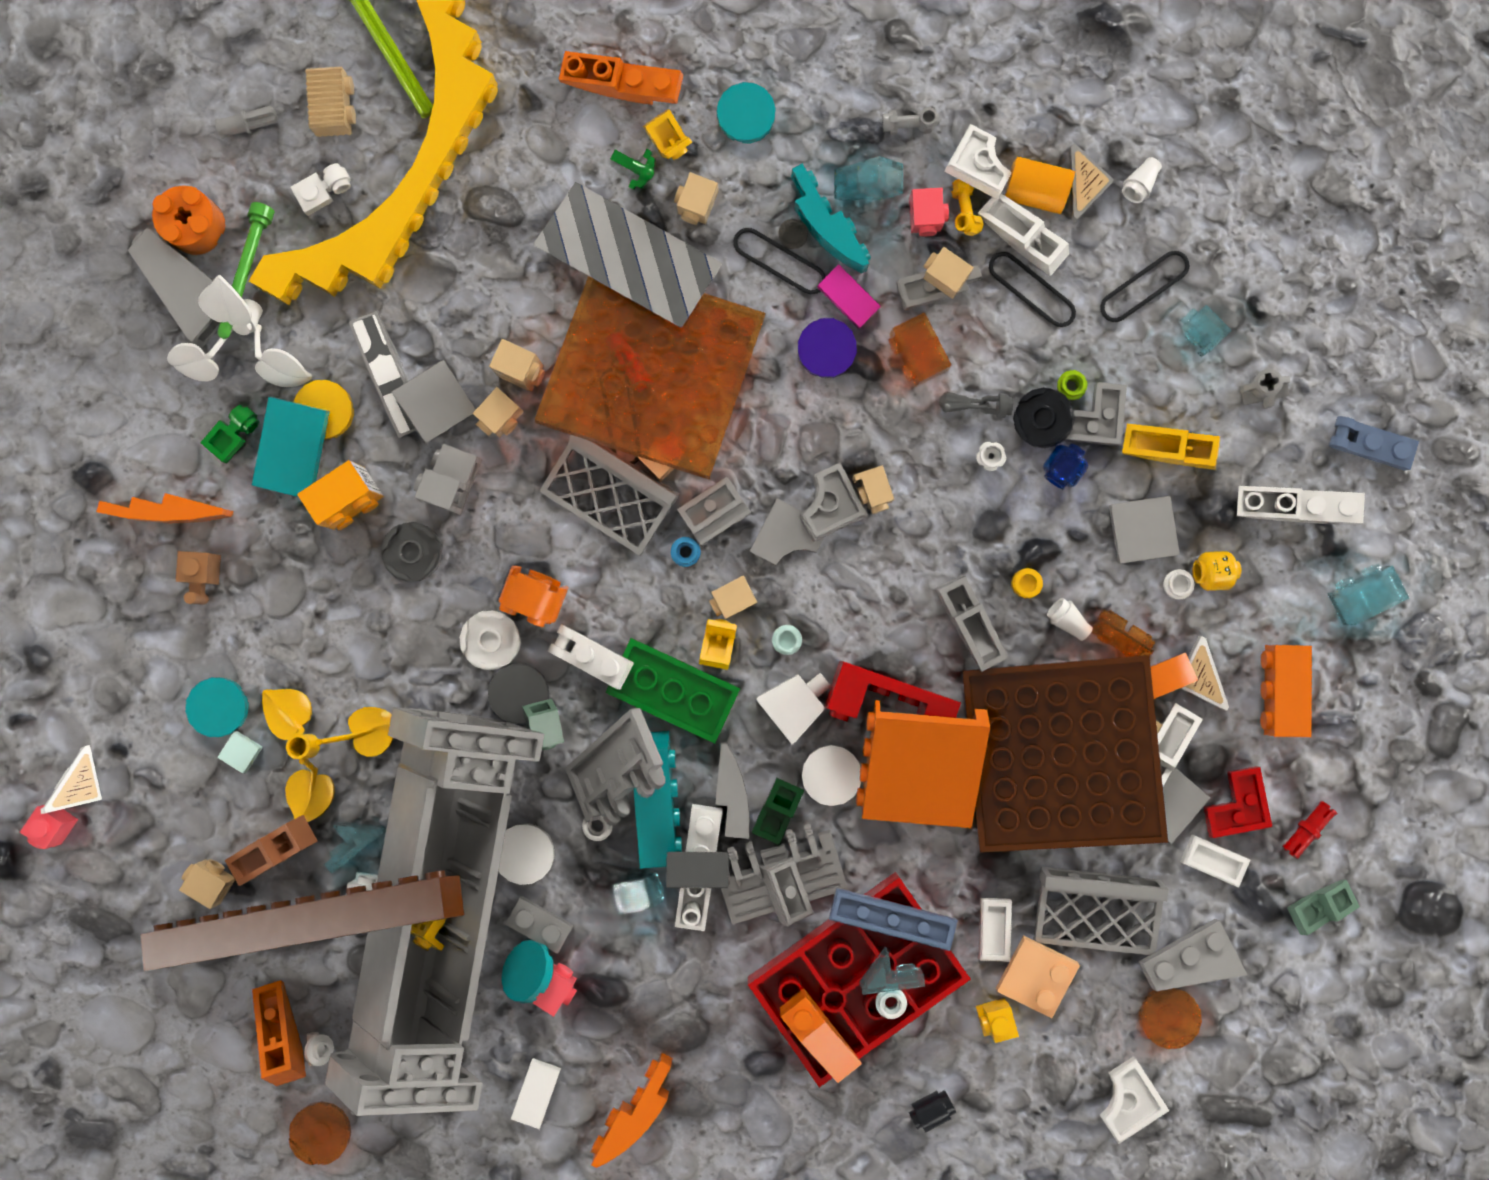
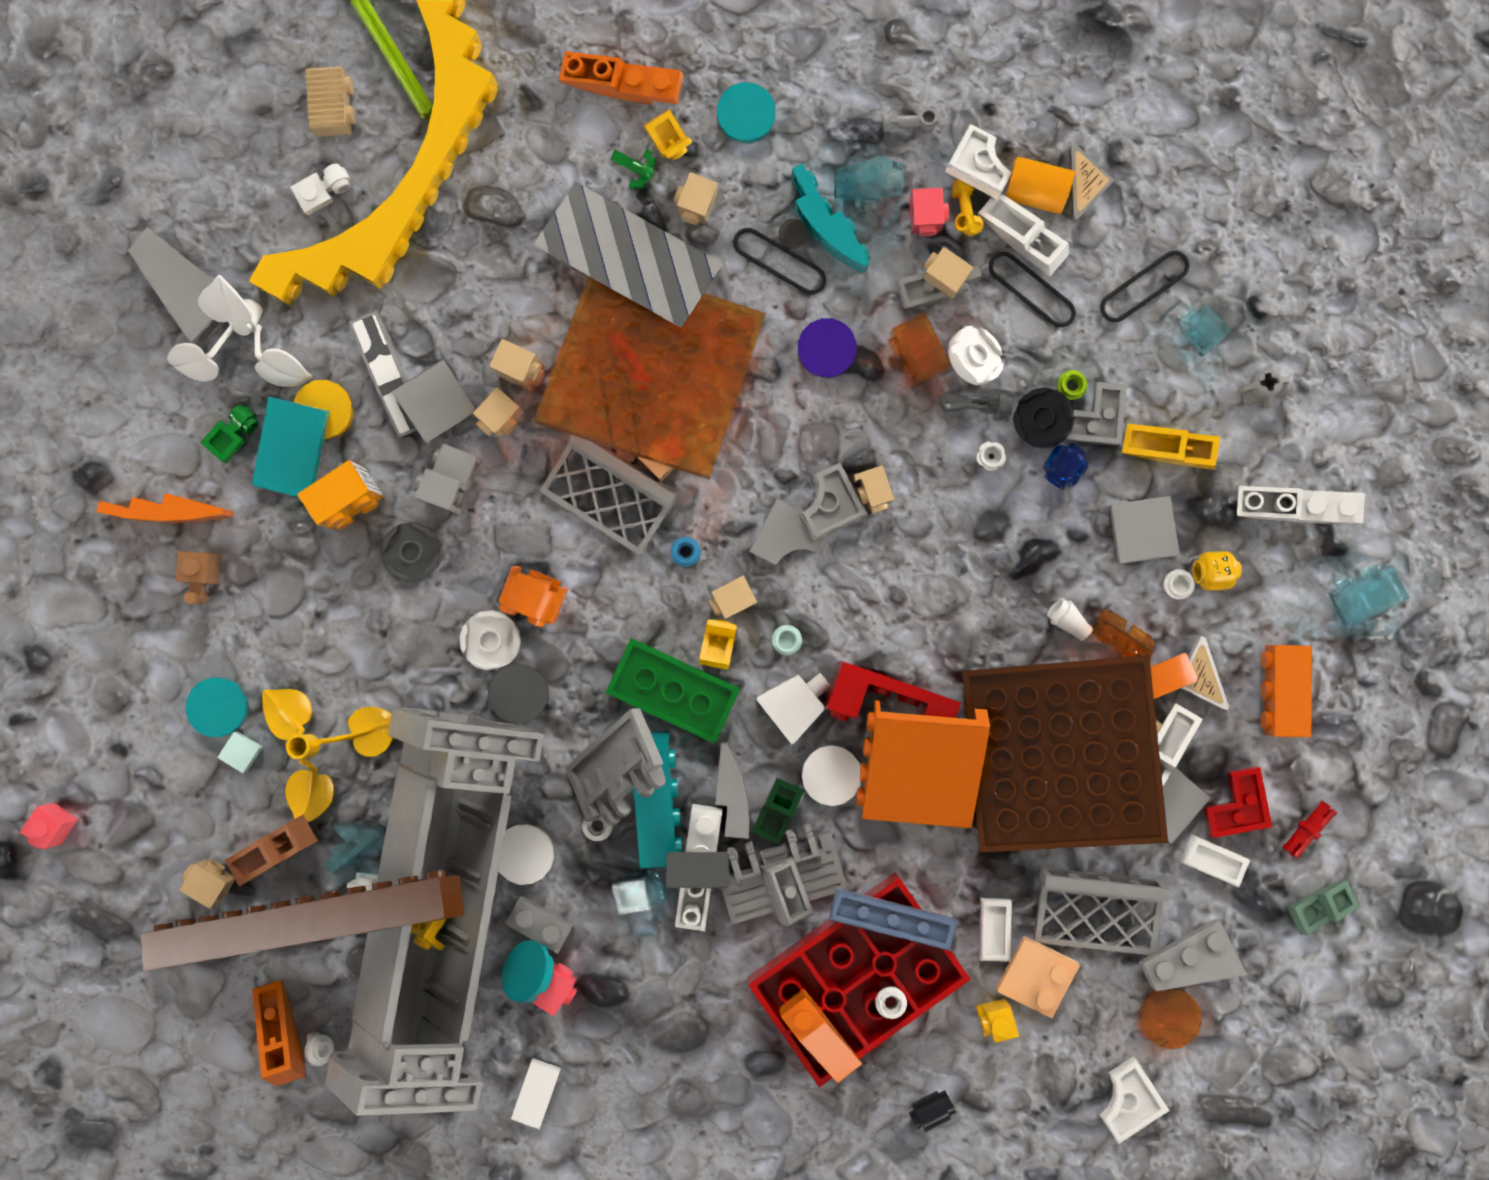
tile [41,745,102,814] -> none
orange brick [152,185,225,255] -> none
light grey axle [215,106,278,139] -> none
bright green piece [218,202,275,339] -> none
clear orange tile [289,1101,351,1165] -> none
sand green brick [522,698,564,750] -> none
white plate [547,624,634,690] -> none
orange slope [590,1053,673,1168] -> none
light grey plate [677,477,751,546] -> none
dark pink tile [817,264,881,329] -> none
clear light blue slope [859,947,925,995] -> none
light grey slope [935,575,1009,672] -> none
yellow tile [1011,568,1043,599] -> none
white cone [1122,157,1162,203] -> none
sand blue plate [1329,416,1419,471] -> none
none -> white tile [948,326,1003,385]

